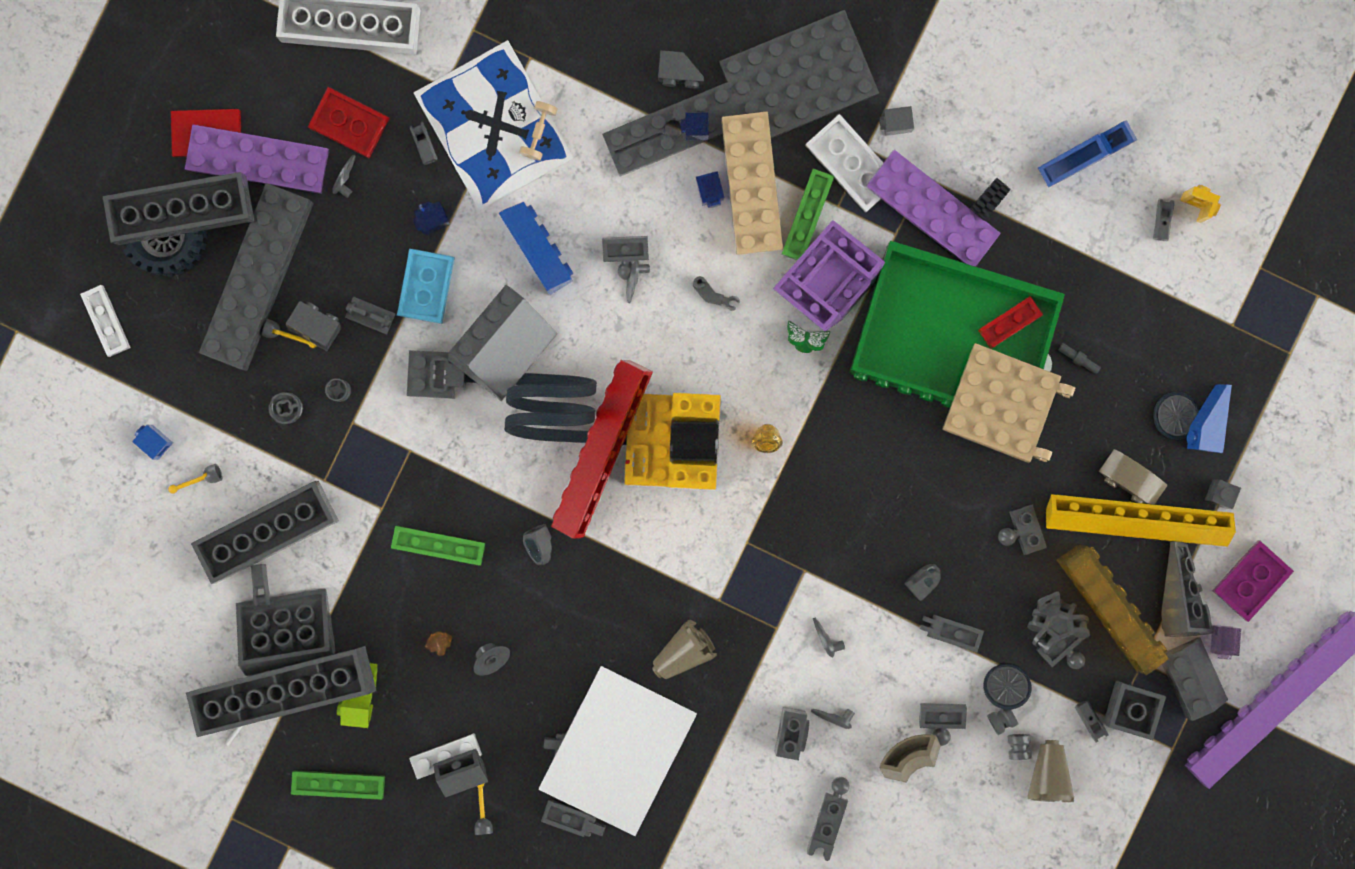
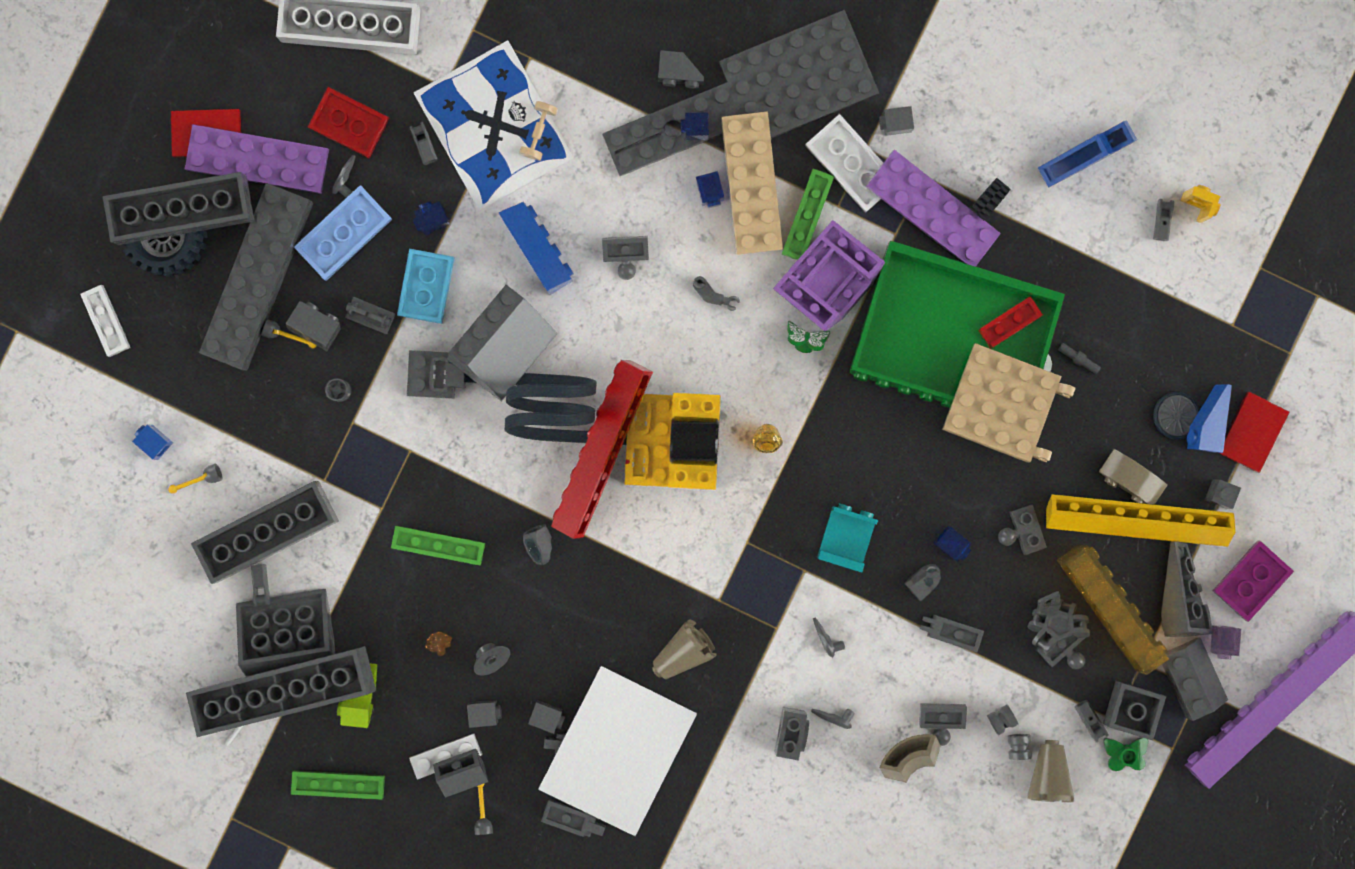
dark grey wheel [269,392,303,424] -> none
bar [626,260,650,303] -> none
dark grey plate [807,777,850,861] -> none
dark grey wheel [983,664,1032,710] -> none
none -> light blue plate [294,185,392,281]
none -> dark grey brick [467,700,502,728]
none -> dark grey brick [528,700,565,734]
none -> teal panel [817,503,878,572]
none -> clear blue brick [933,526,971,562]
none -> green animal [1103,737,1148,771]
none -> red tile [1219,392,1290,473]

